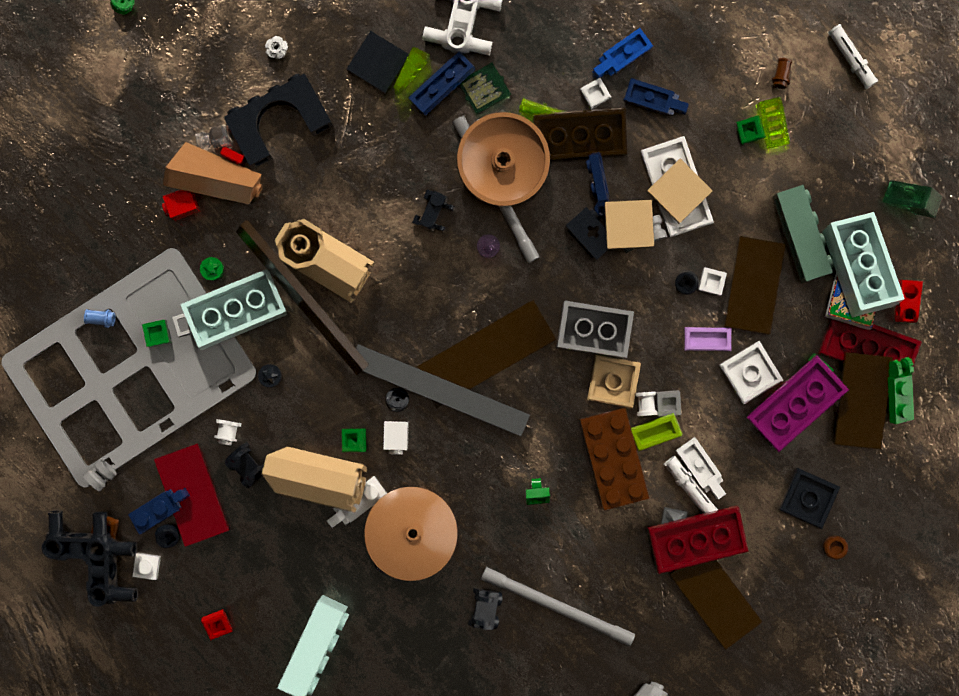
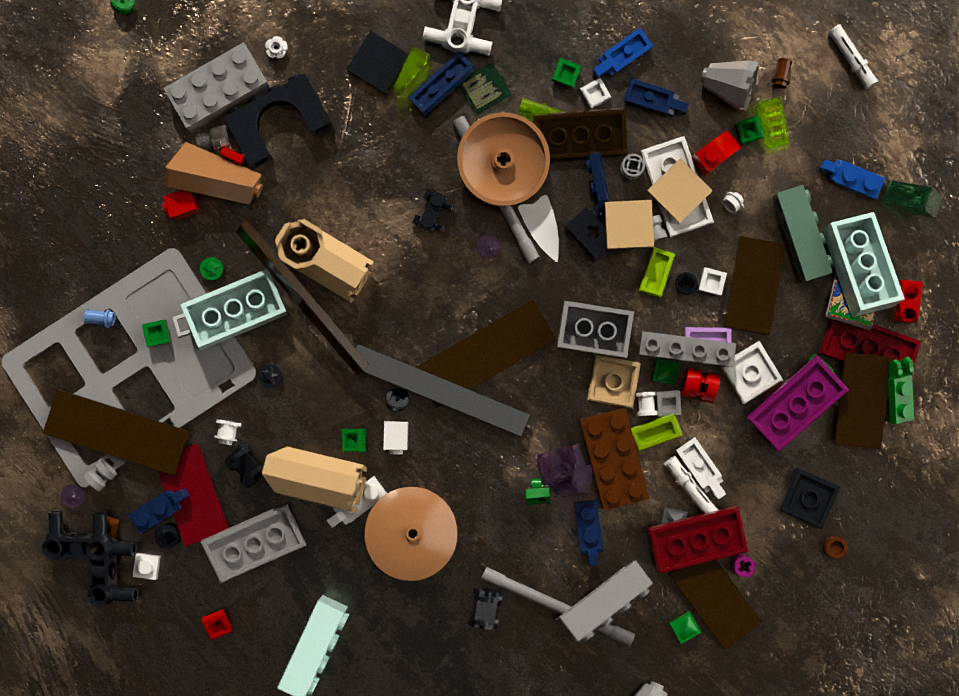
none -> dark brown tile [43,389,190,476]
none -> clear purple tile [61,484,86,508]
none -> light grey brick [163,42,271,133]
none -> light grey tile [201,503,306,583]
none -> white sticker [518,195,559,262]
none -> clear purple brick [534,443,593,497]
none -> green plate [552,58,582,89]
none -> light grey brick [554,560,653,644]
none -> dark blue hinge [574,500,603,566]
none -> light grey wheel [620,154,645,180]
none -> lime tile [639,247,675,298]
none -> light grey brick [639,331,736,368]
none -> green tile [652,358,680,385]
none -> green tile [669,611,701,644]
none -> red wheel [680,367,720,404]
none -> red slope [692,130,741,176]
none -> light grey cone [701,60,759,112]
none -> white plate [722,192,744,213]
none -> magenta bush [731,554,755,577]
none -> blue hinge [819,159,885,200]

